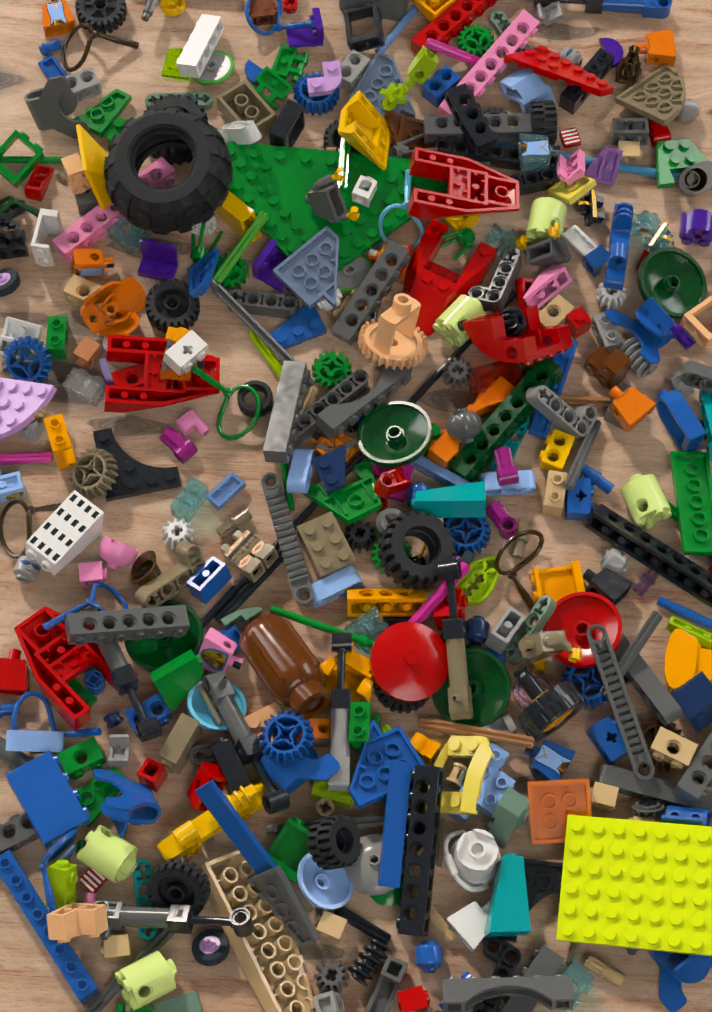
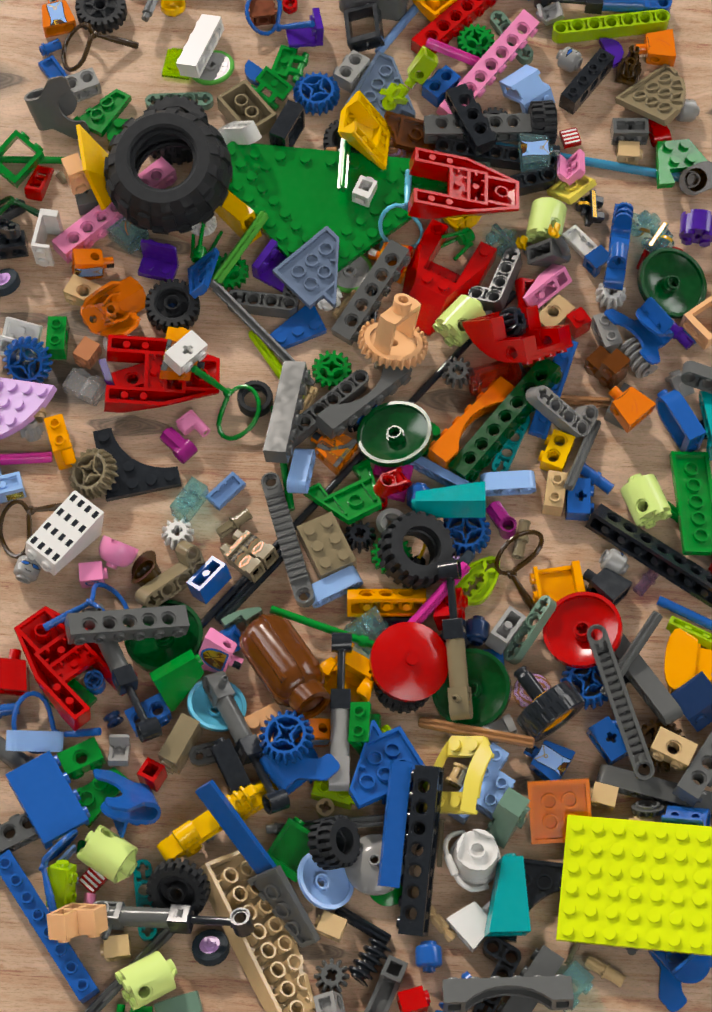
red brick [186,762,227,811] -> none
dark tan piece [197,684,223,726] -> none
dark grey torso [305,167,360,223] -> none
lavender plate [307,60,342,97] -> none
dark blue wing [311,445,346,495] -> none
dark grey plant [392,134,438,158] -> none
light orange leg [410,732,441,764] -> none
dark grey plant [446,408,482,444] -> none
magenta piece [494,447,519,486] -> none
red wing [503,46,614,97] -> none
dark tan torso [518,630,582,675] -> none
medium lavender wing [584,147,623,186] -> none
none -> lime beam [552,9,670,44]

